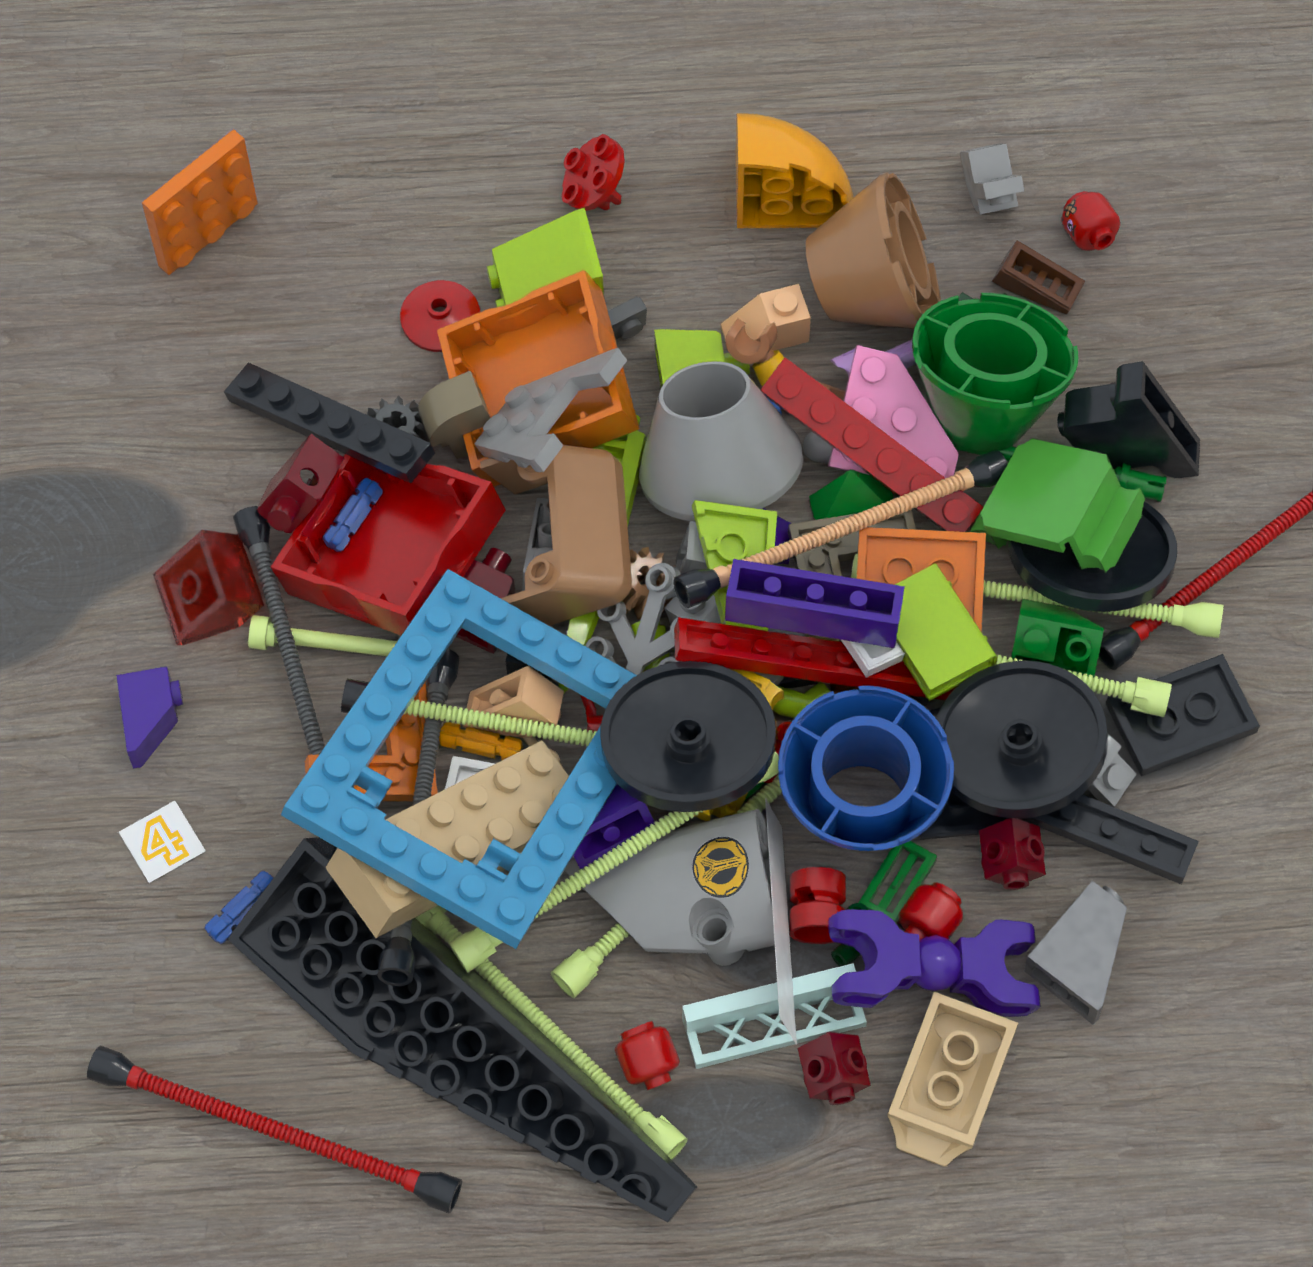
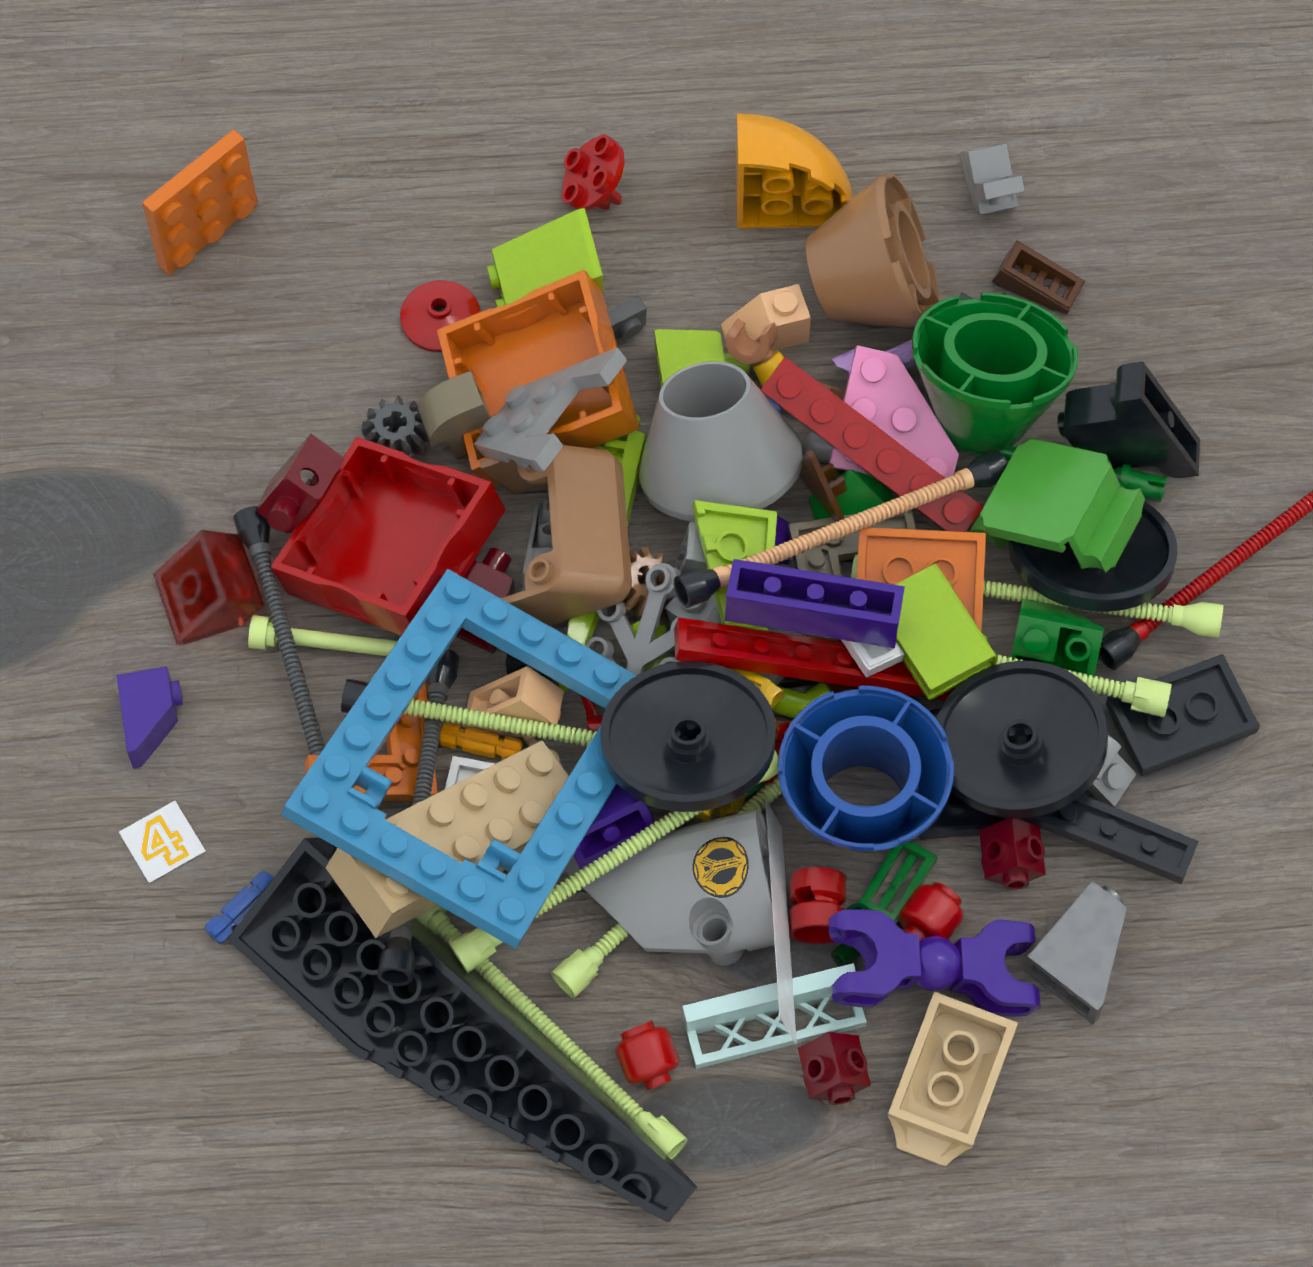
red hose [87,1046,463,1214] -> none
black plate [224,362,435,483] -> none
blue axle [322,478,383,552] -> none
red head [1061,191,1121,251] -> none
none -> reddish brown piece [799,449,847,522]

